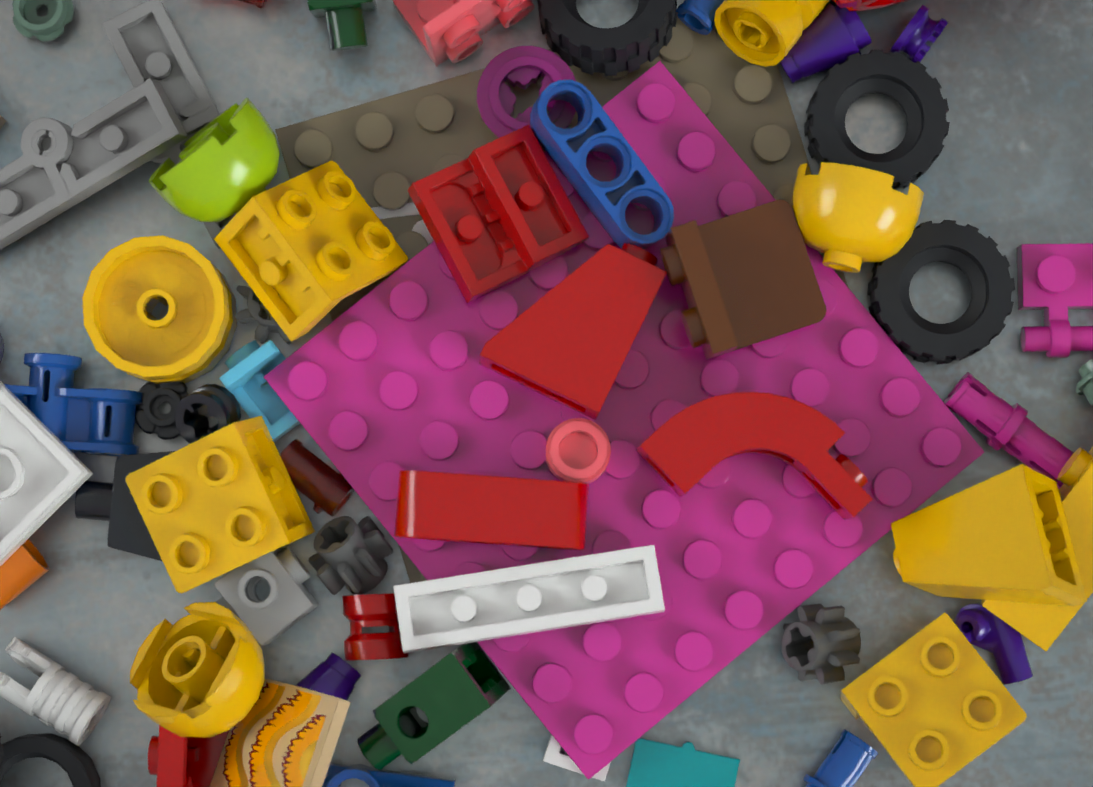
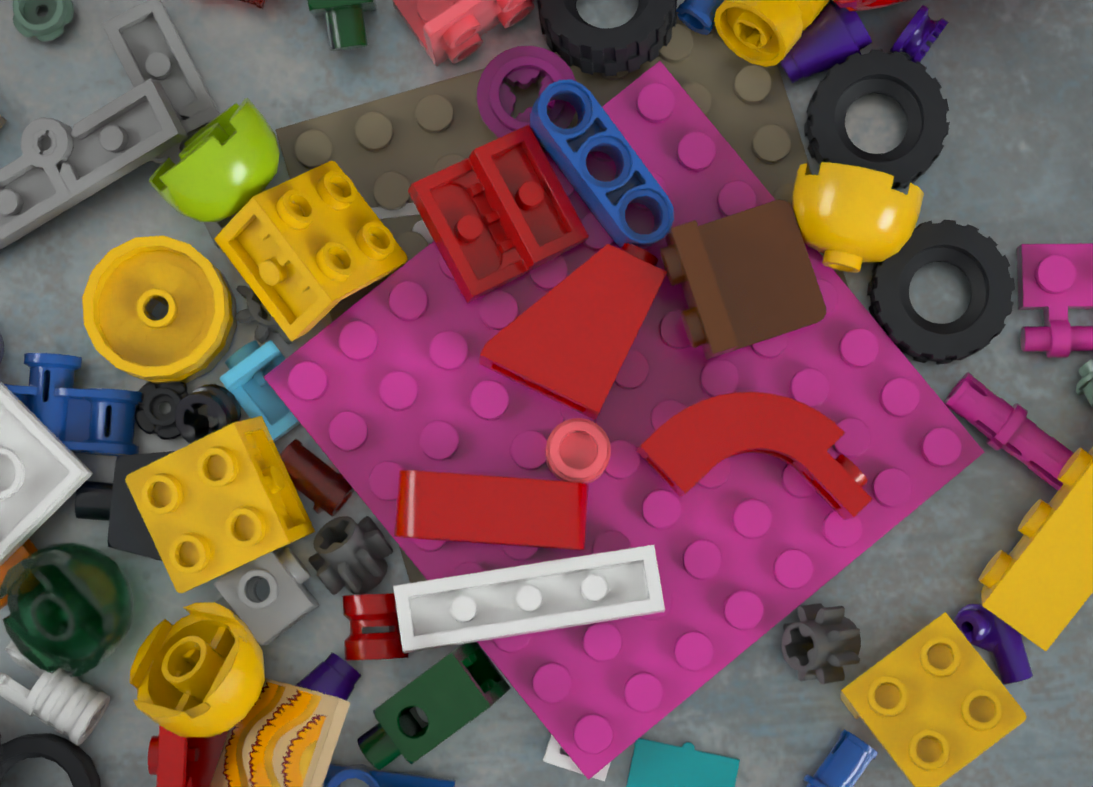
yellow slope [891,464,1086,606] -> none
none -> clear green cylinder [0,543,134,677]

